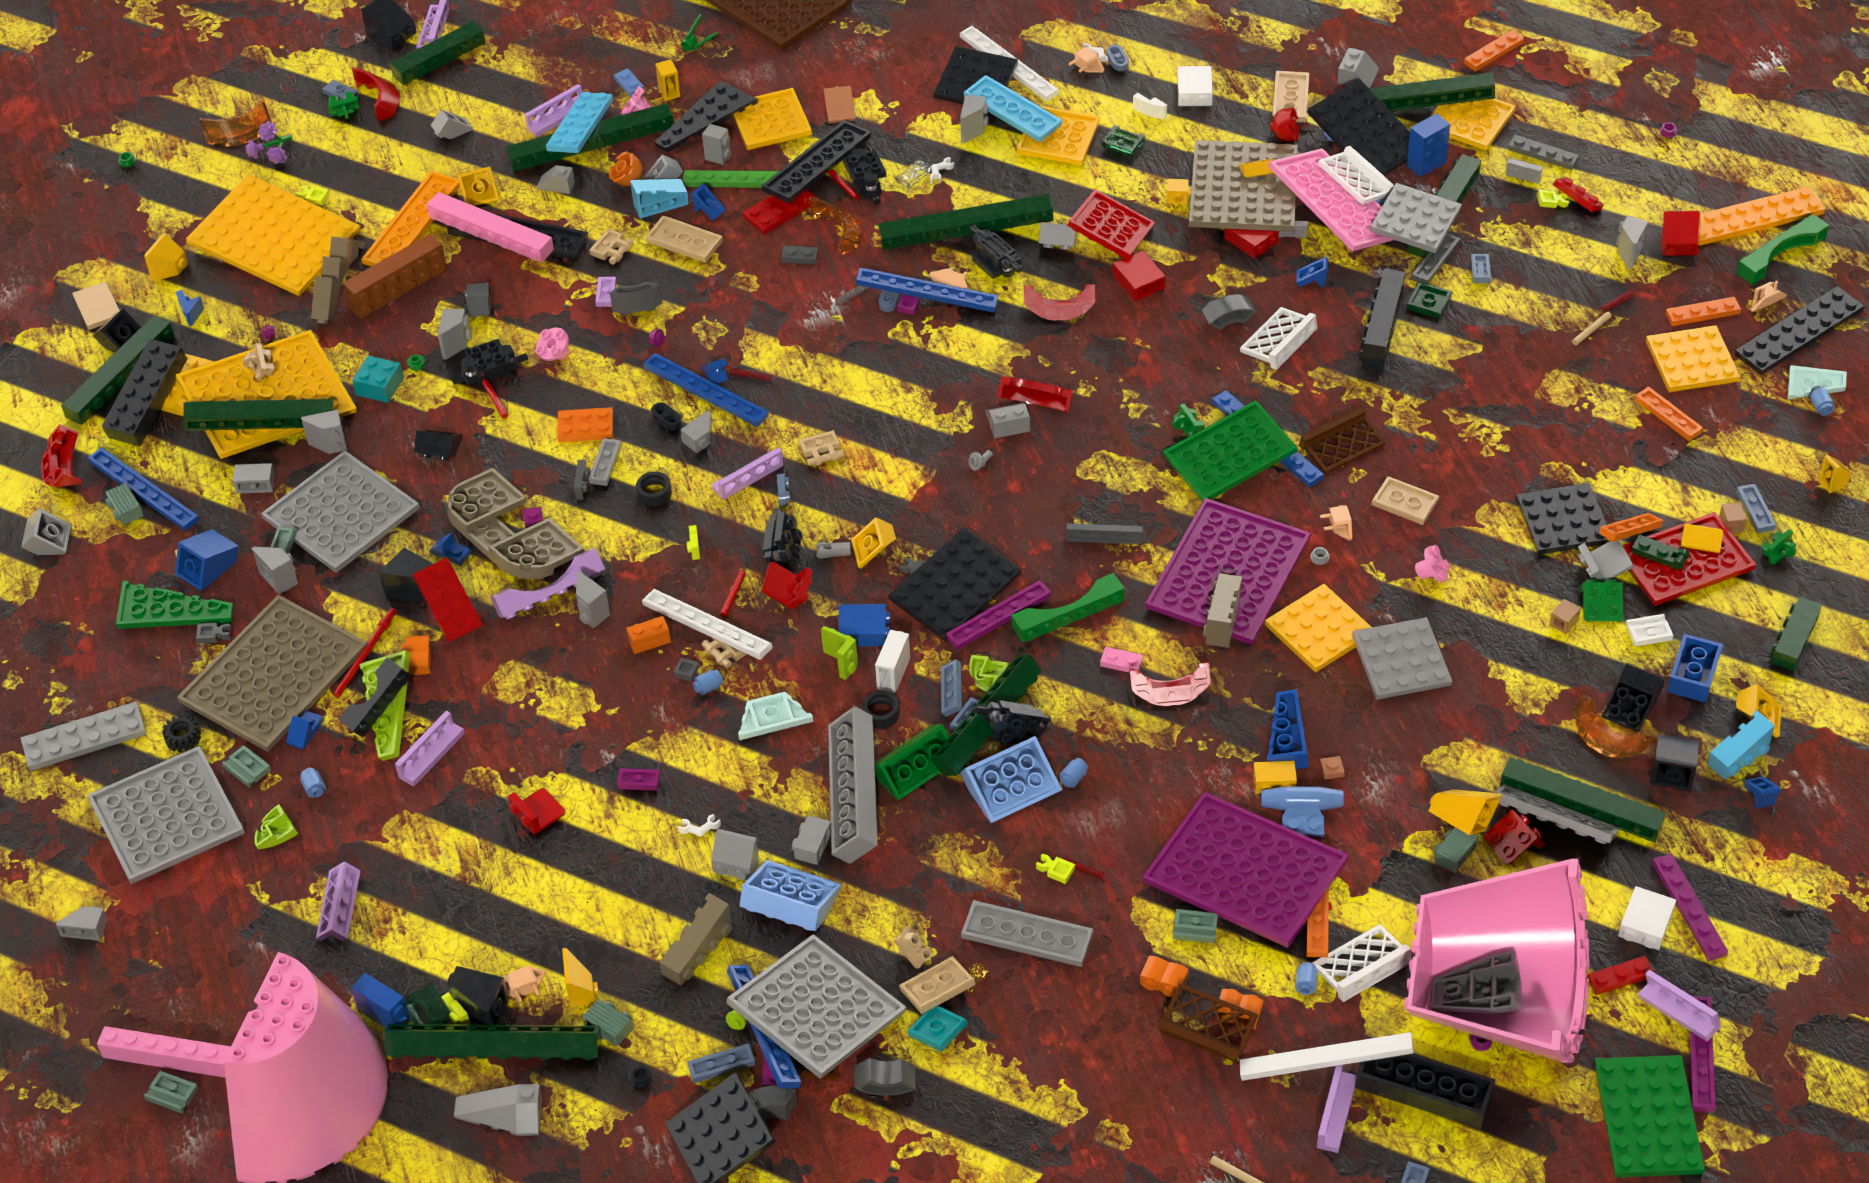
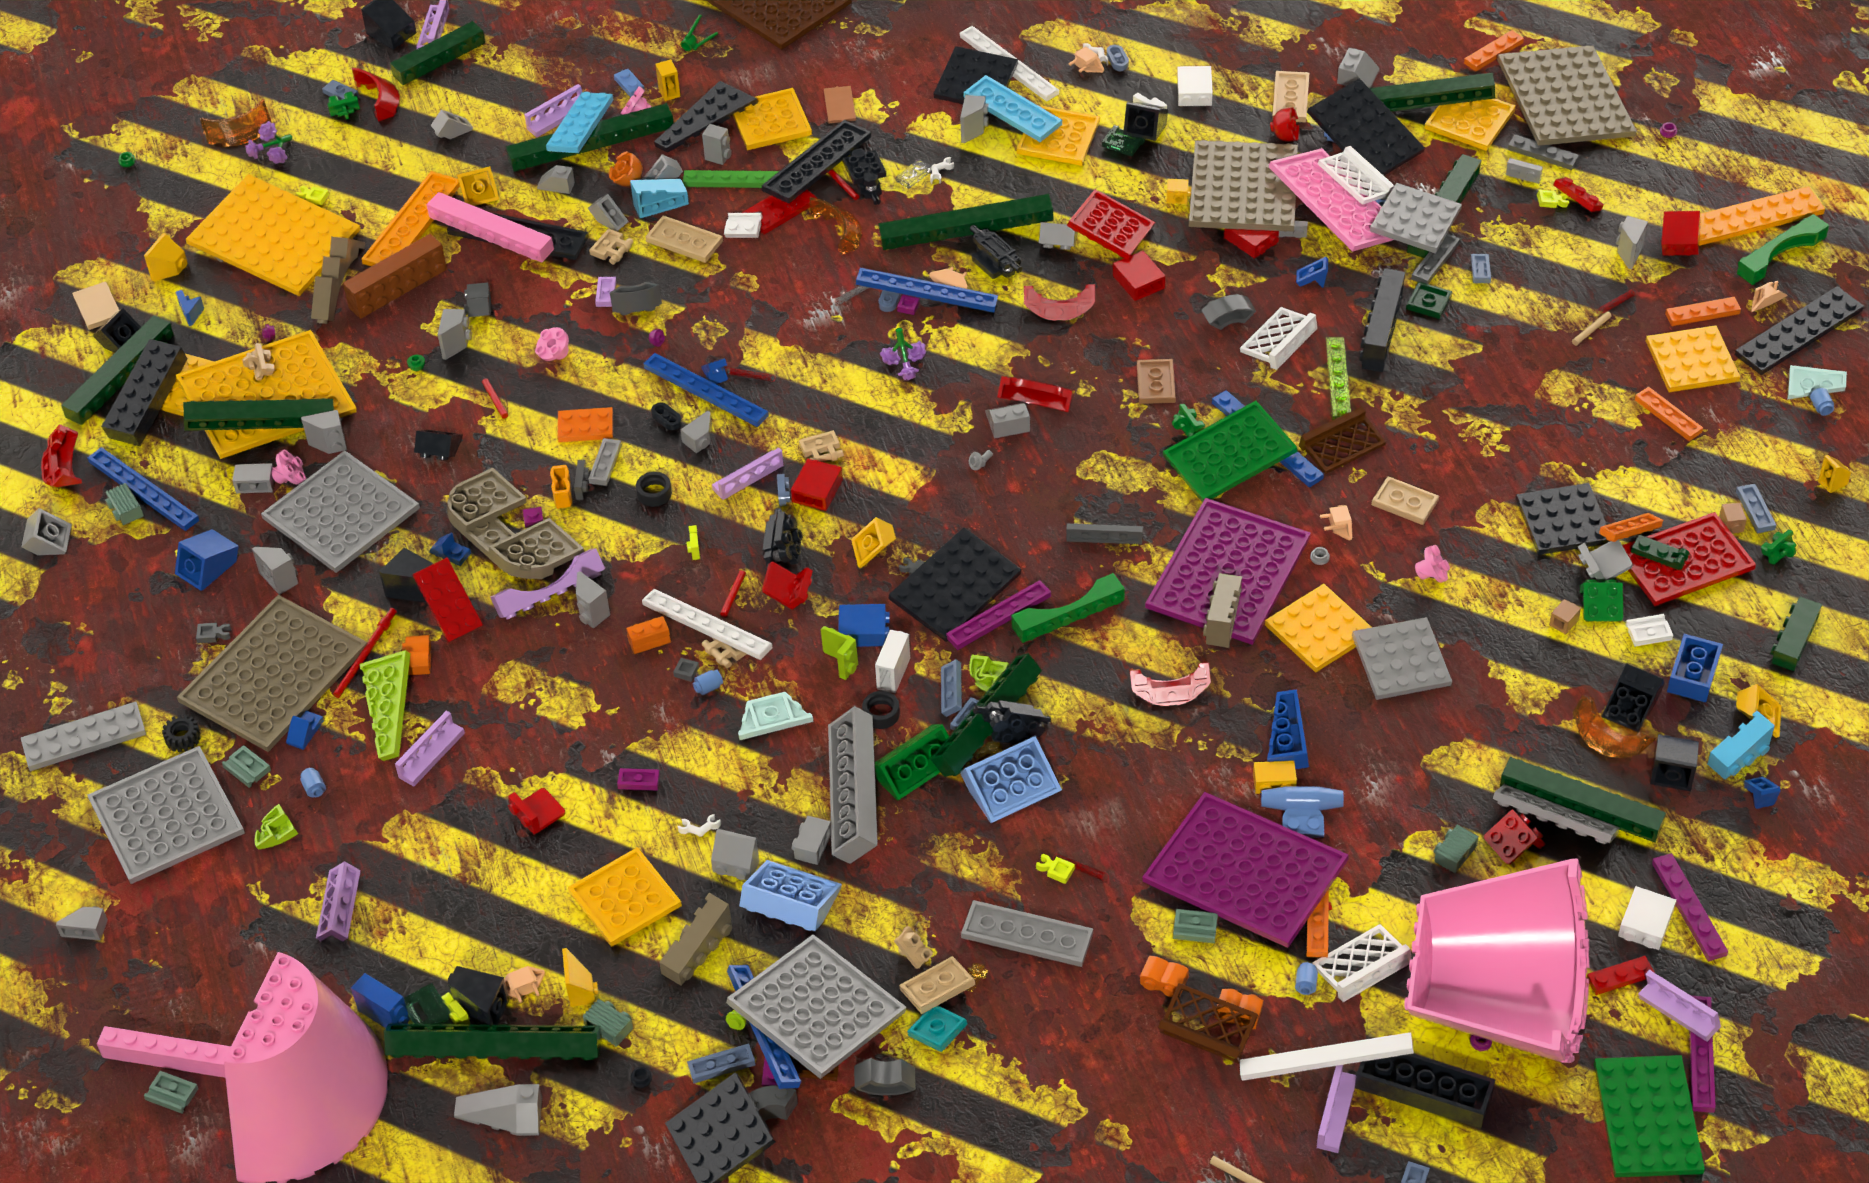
green wing [116,580,234,629] -> none
sand green tile [270,526,297,554] -> none
black arch [338,657,412,738] -> none
teal brick [352,356,404,403] -> none
black piece [451,339,528,385] -> none
blue slope [691,184,726,221] -> none
dark grey plate [781,245,819,265] -> none
light grey bar [816,542,851,559] -> none
medium blue brick [1059,758,1088,787] -> none
bright pink plate [1100,647,1143,673] -> none
yellow slope [1239,158,1275,178] -> none
nougat plate [1320,756,1344,779] -> none
blue brick [1407,113,1451,177] -> none
yellow slope [1428,789,1503,835] -> none
dark grey wedge [1431,950,1522,1015] -> none
yellow slope [1681,524,1723,553] -> none
none -> bright pink plate [272,449,306,485]
none -> light orange brick [550,465,573,509]
none -> yellow plate [568,847,682,947]
none -> light grey slope [588,194,629,231]
none -> white plate [724,213,763,238]
none -> red brick [791,458,843,511]
none -> medium lavender plant [880,328,926,380]
none -> black slope [1123,102,1168,141]
none -> medium nougat tile [1137,359,1176,404]
none -> clear neon green plate [1325,337,1351,420]
none -> dark tan plate [1497,46,1637,146]

